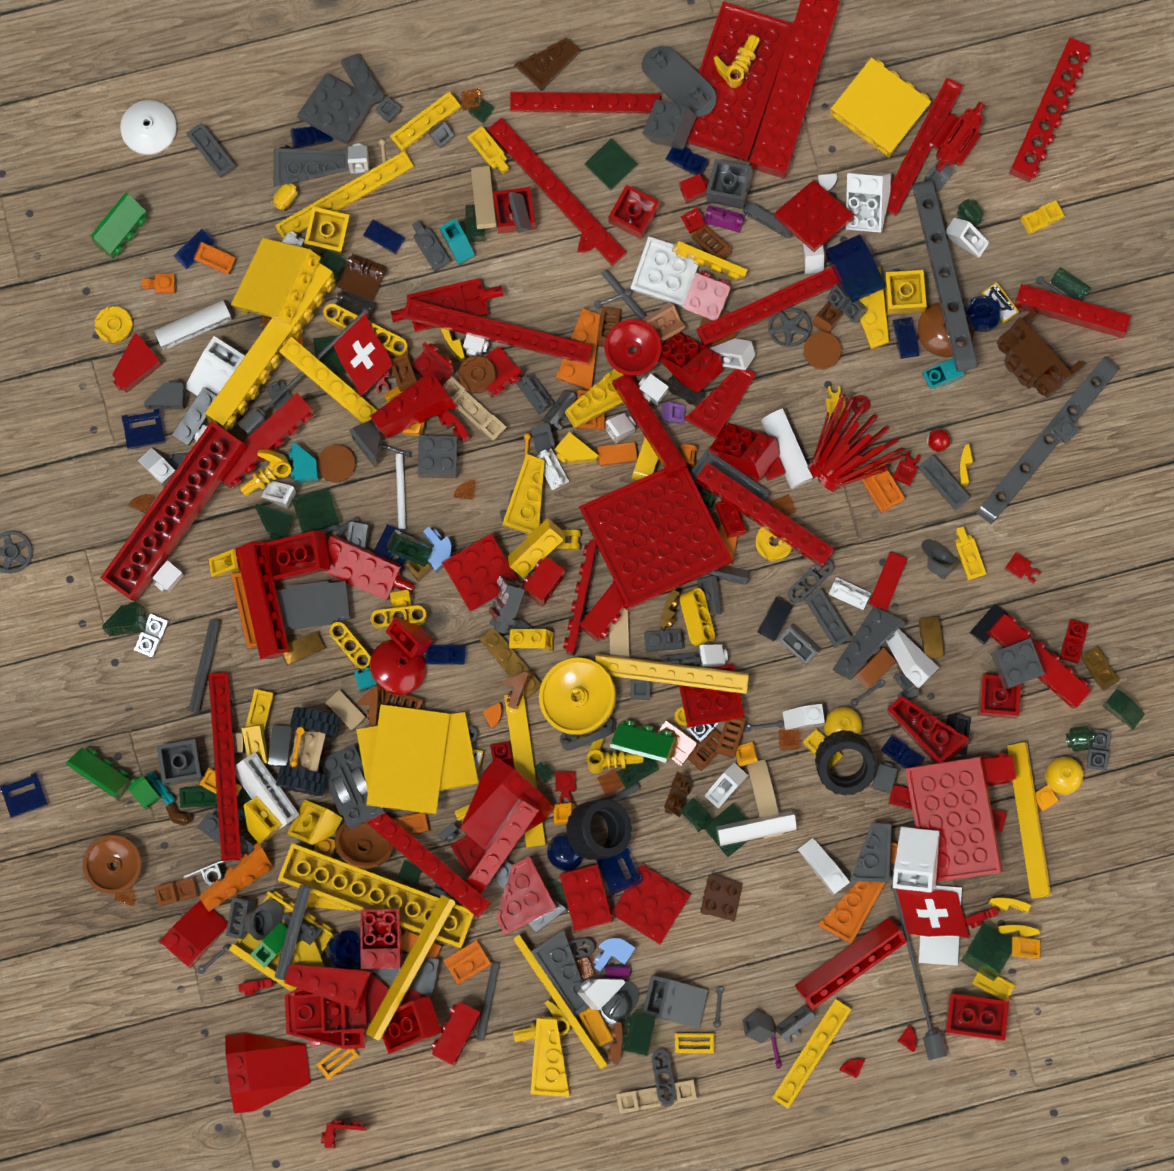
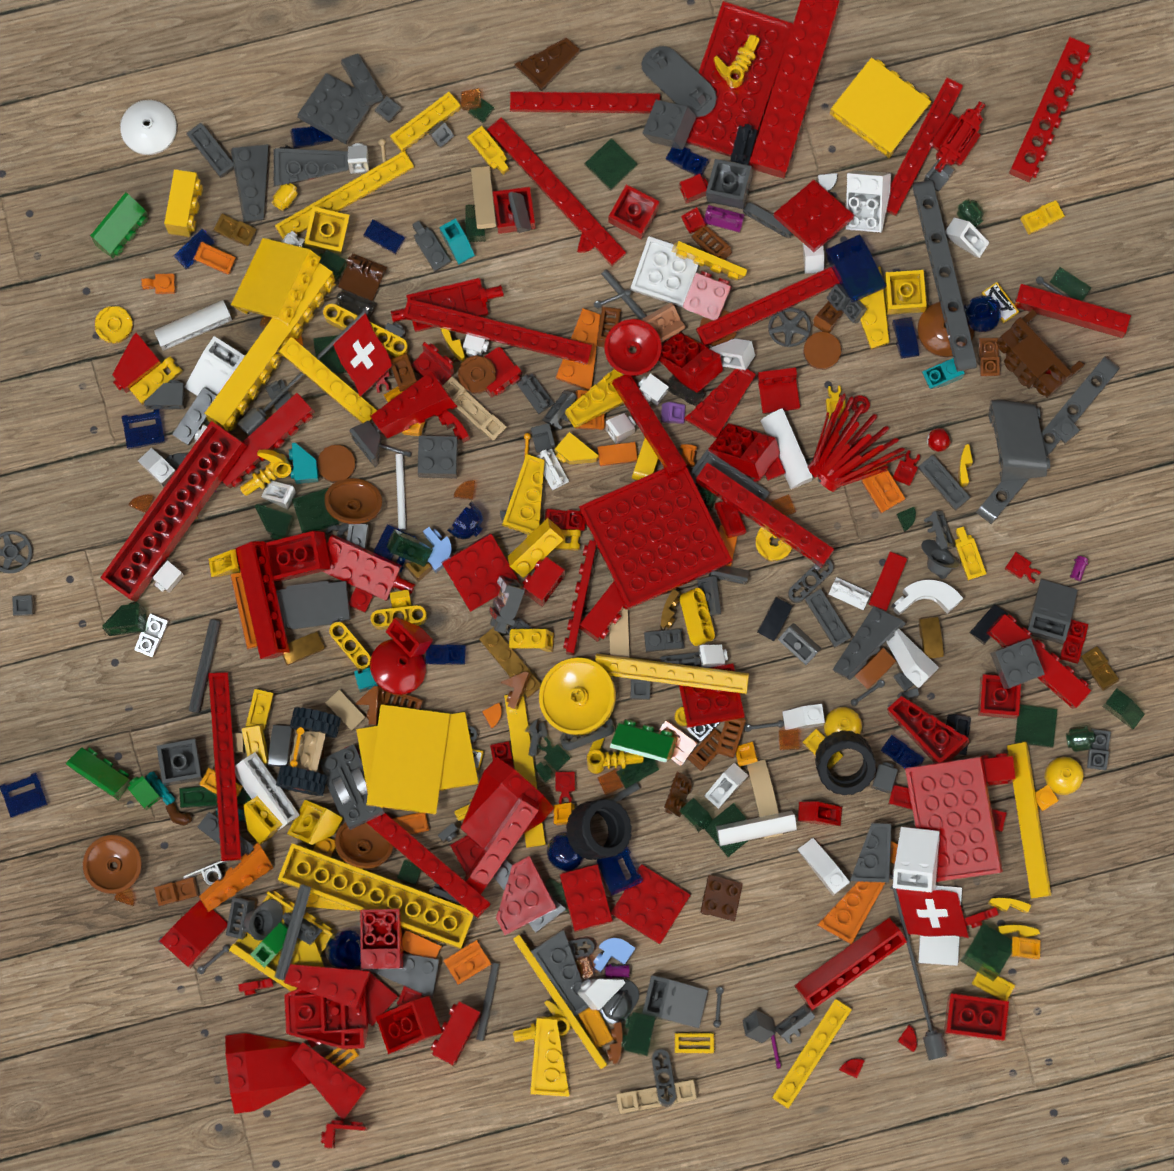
yellow tile [365,895,455,1041] -> none
none -> dark grey plate [12,595,33,616]
none -> yellow plate [130,356,183,405]
none -> yellow brick [164,169,203,237]
none -> pearl gold slope [213,213,256,246]
none -> dark grey wing [231,145,268,223]
none -> red wedge [291,1042,366,1121]
none -> dark orange dish [325,478,382,524]
none -> red plate [349,588,373,613]
none -> dark grey plate [385,323,406,339]
none -> clear blue cylinder [447,501,483,540]
none -> dark grey bar [525,720,547,757]
none -> clear green plate [538,737,571,772]
none -> red slope [545,509,585,531]
none -> black hinge [730,124,757,165]
none -> red bracket [757,367,800,414]
none -> red slope [798,801,842,826]
none -> white arch [893,580,963,616]
none -> clear green tile [896,507,916,532]
none -> dark grey plate [924,511,955,550]
none -> dark orange slope [978,338,1000,376]
none -> dark grey windscreen [988,399,1050,482]
none -> clear green tile [1014,704,1057,748]
none -> dark grey slope [1027,579,1078,644]
none -> magenta pin [1070,556,1089,581]

